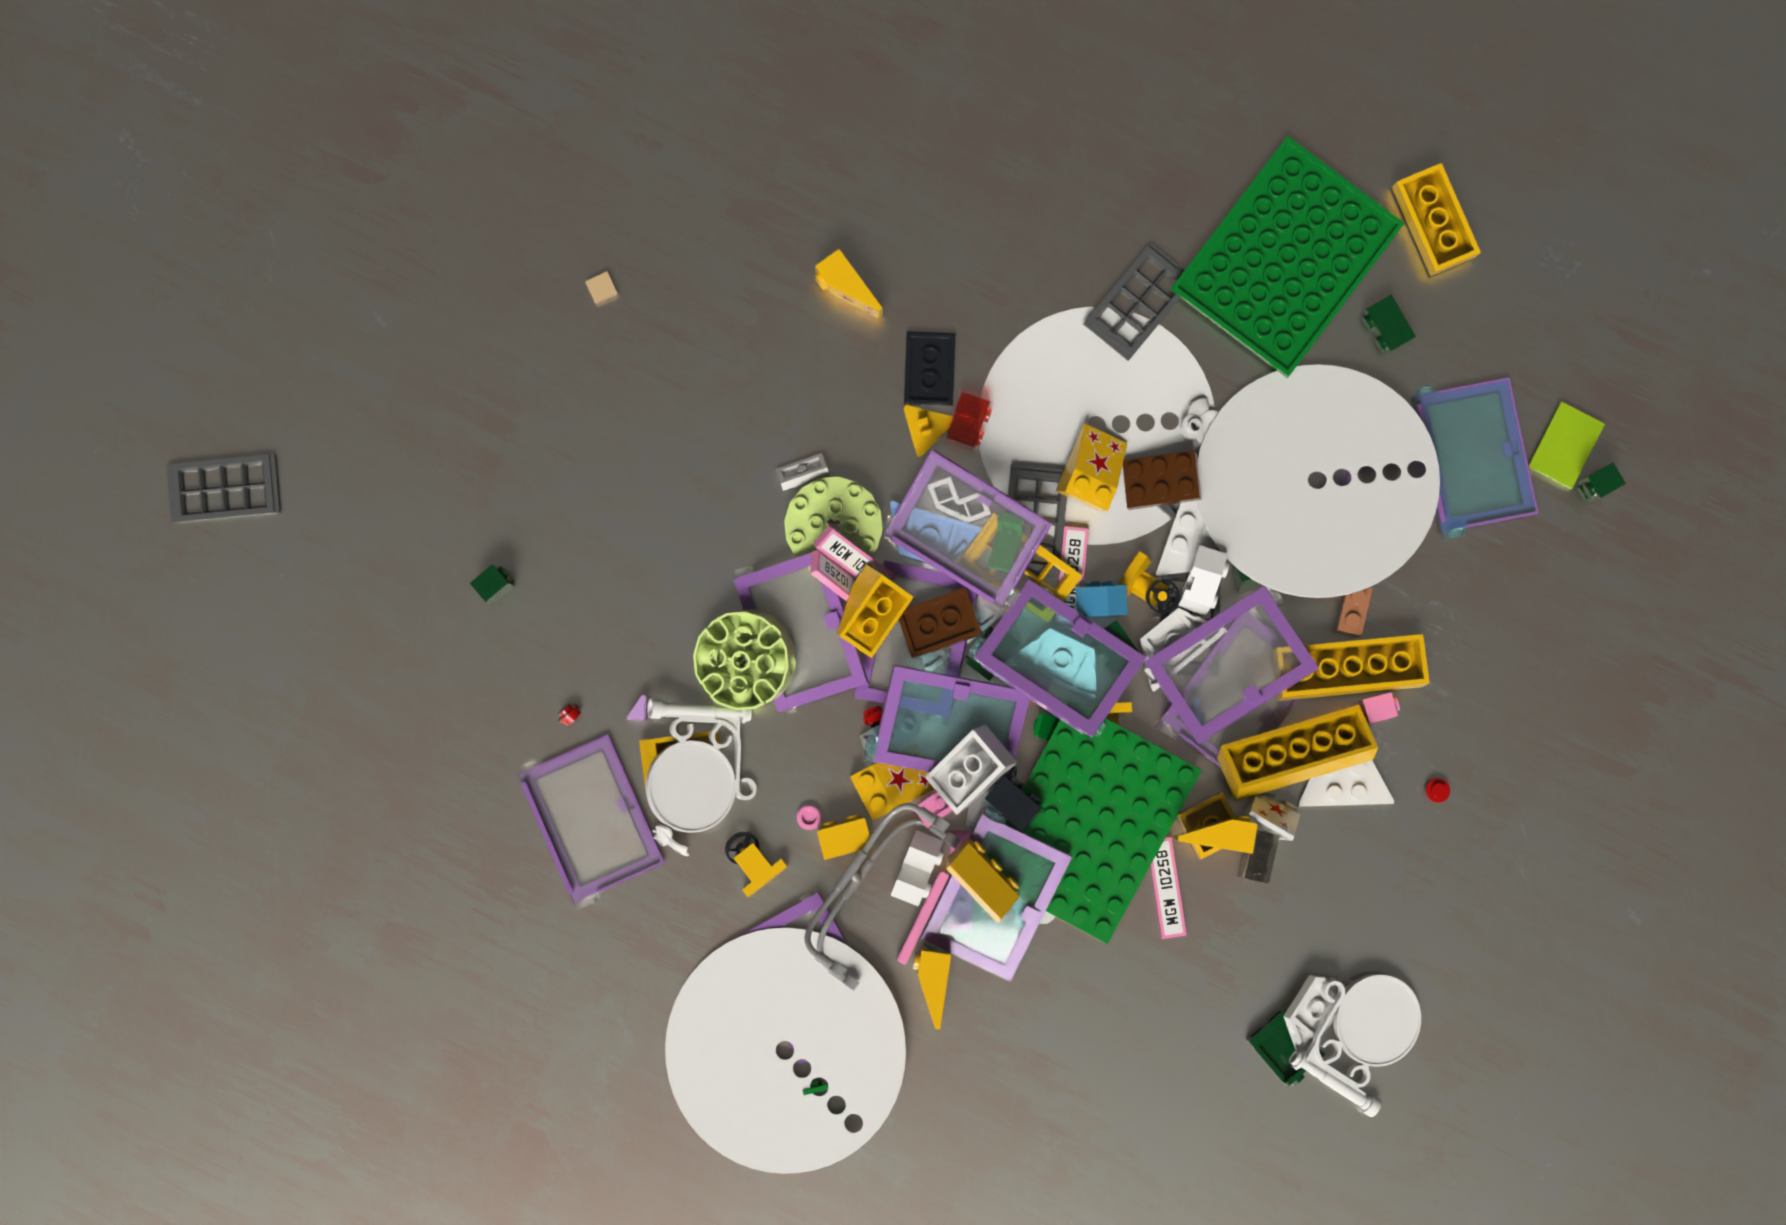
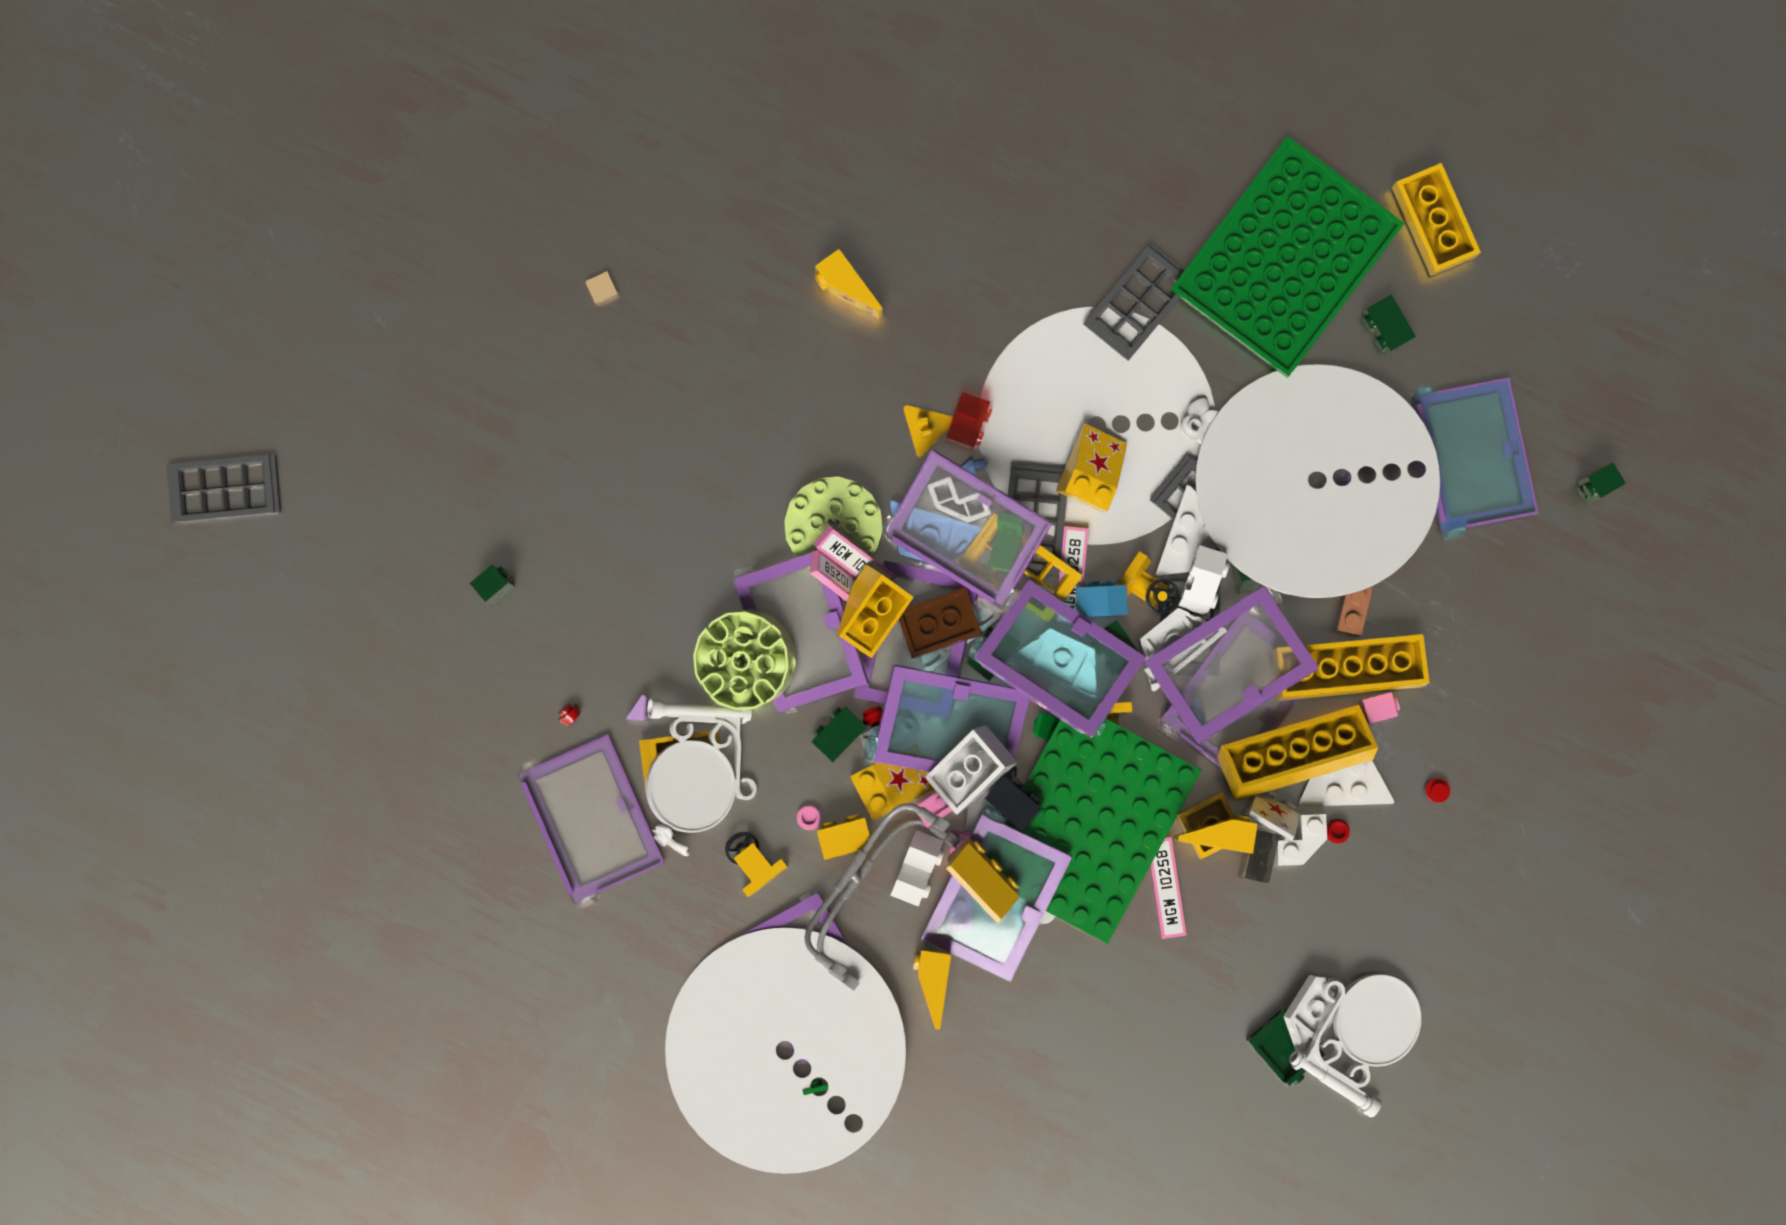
white plate [776,453,830,491] -> none
bright pink tile [897,871,949,965] -> none
black tile [904,331,956,407] -> none
reddish brown plate [1123,450,1202,510] -> none
lime tile [1528,401,1605,490] -> none
none -> dark green brick [811,706,867,762]
none -> medium blue bar [952,456,987,483]
none -> white brick [1274,814,1327,866]
none -> red plate [1327,819,1350,844]

